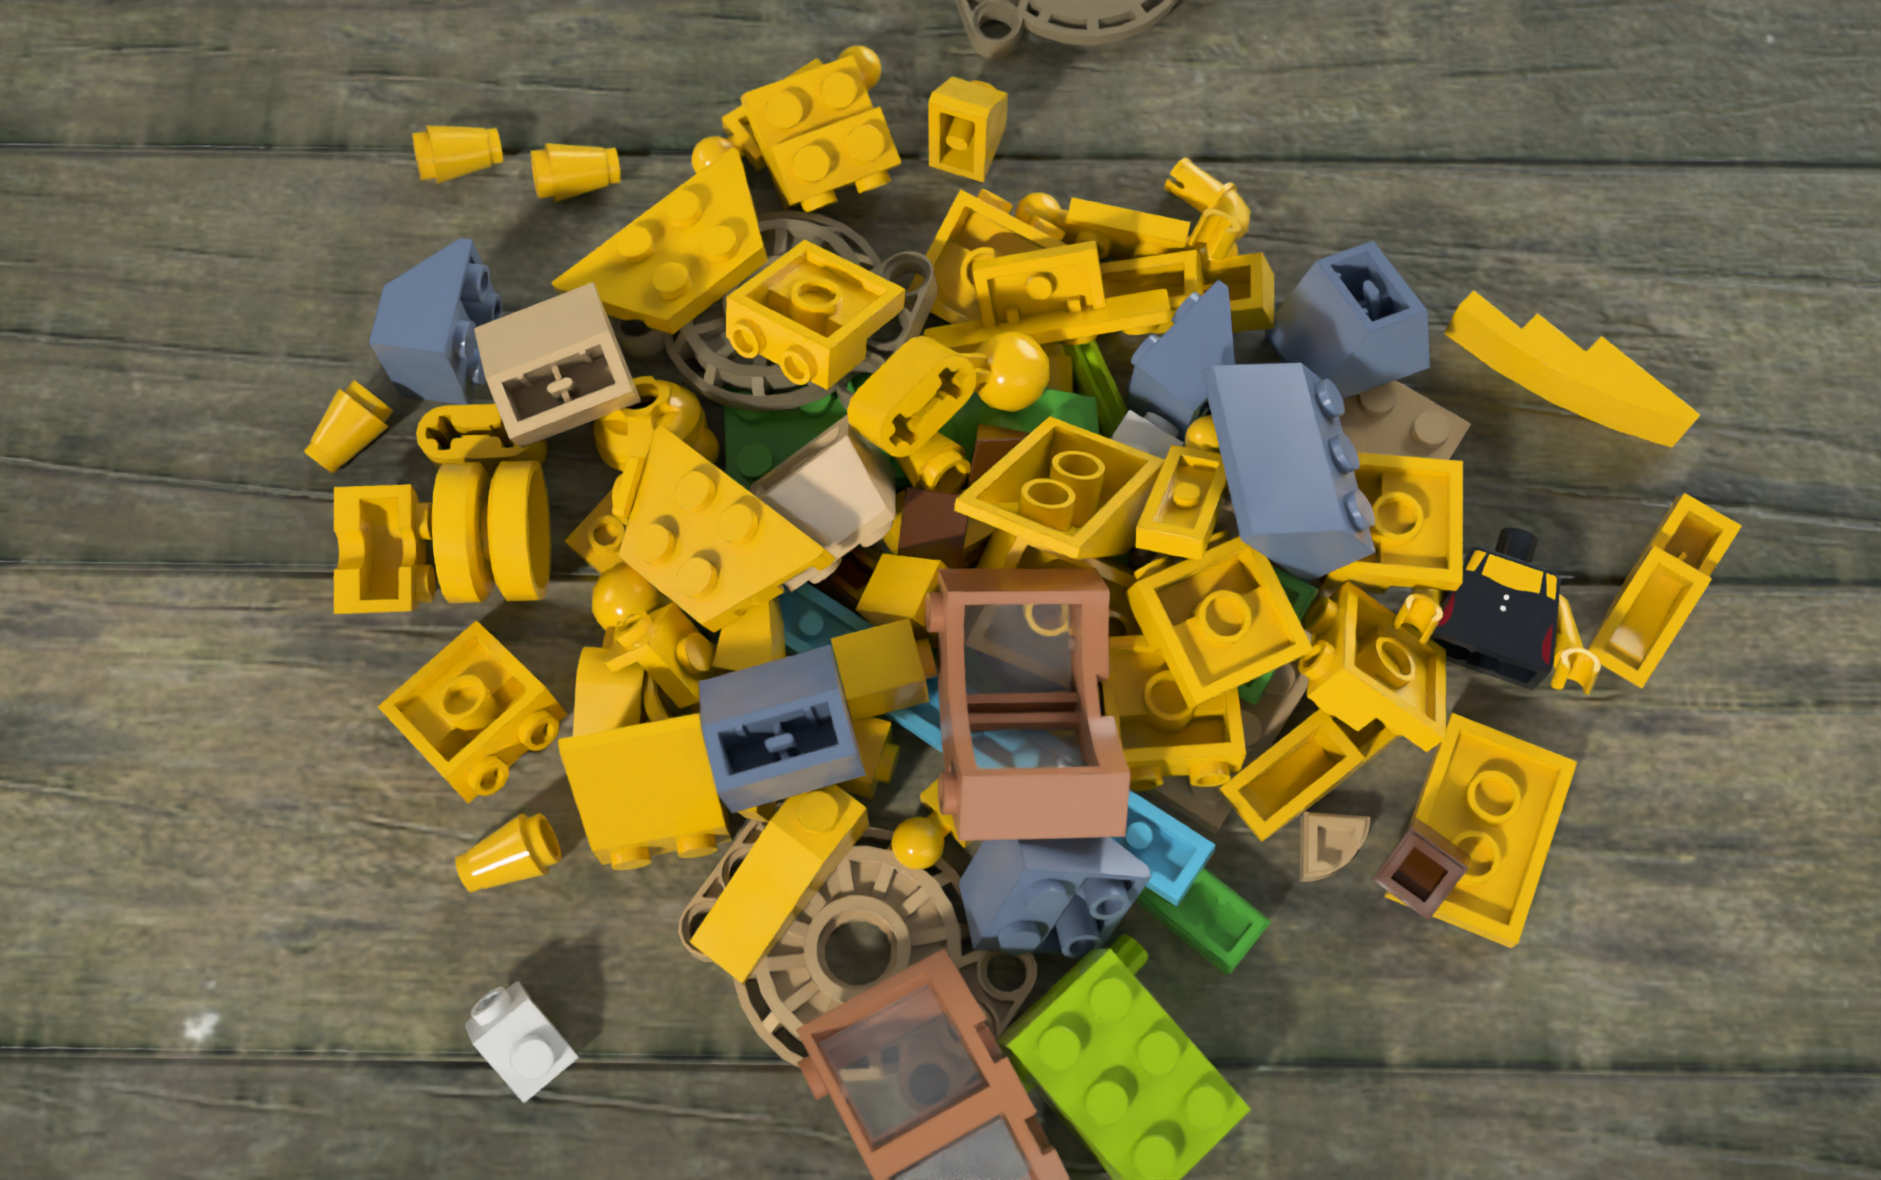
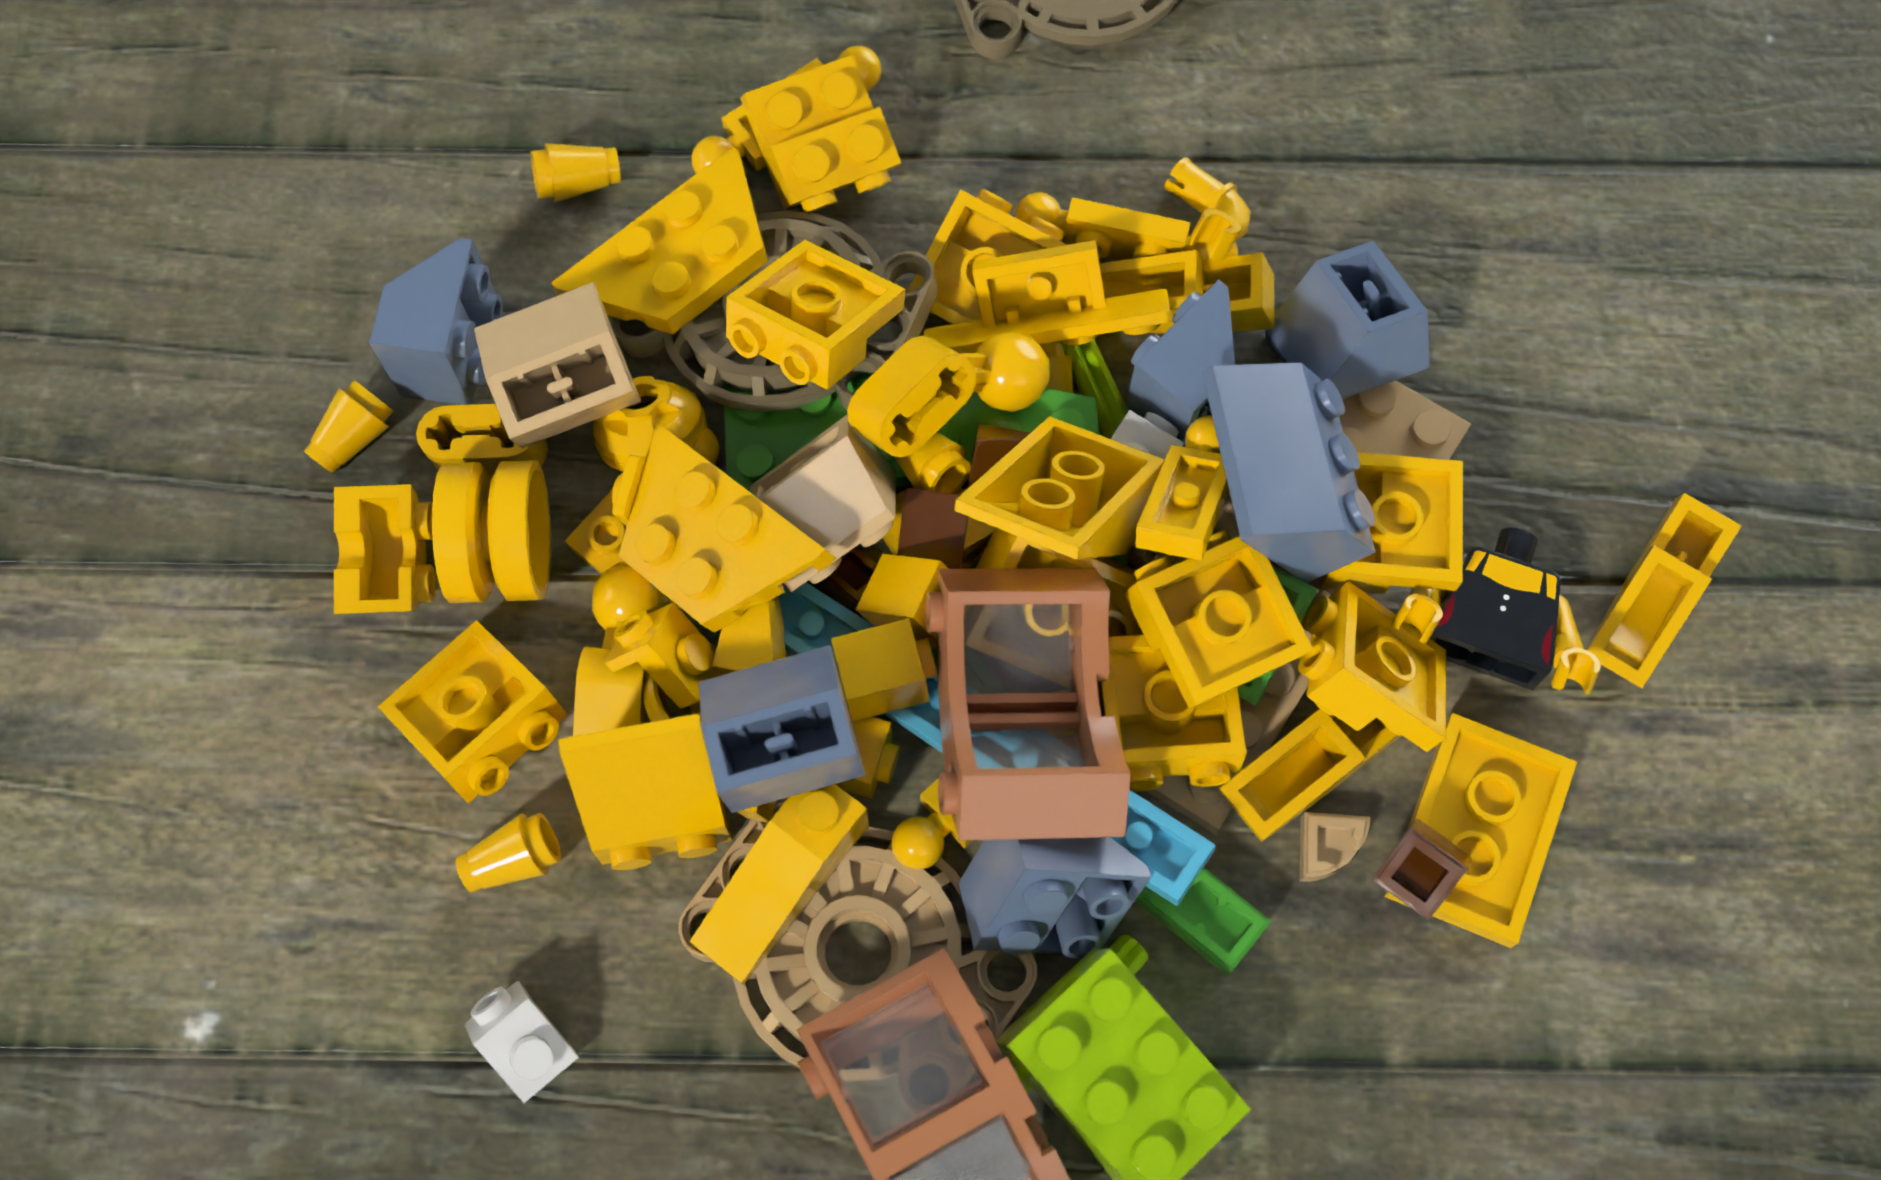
yellow cone [412,125,503,185] -> none
yellow slope [928,76,1008,183] -> none
yellow slope [1444,290,1700,448] -> none

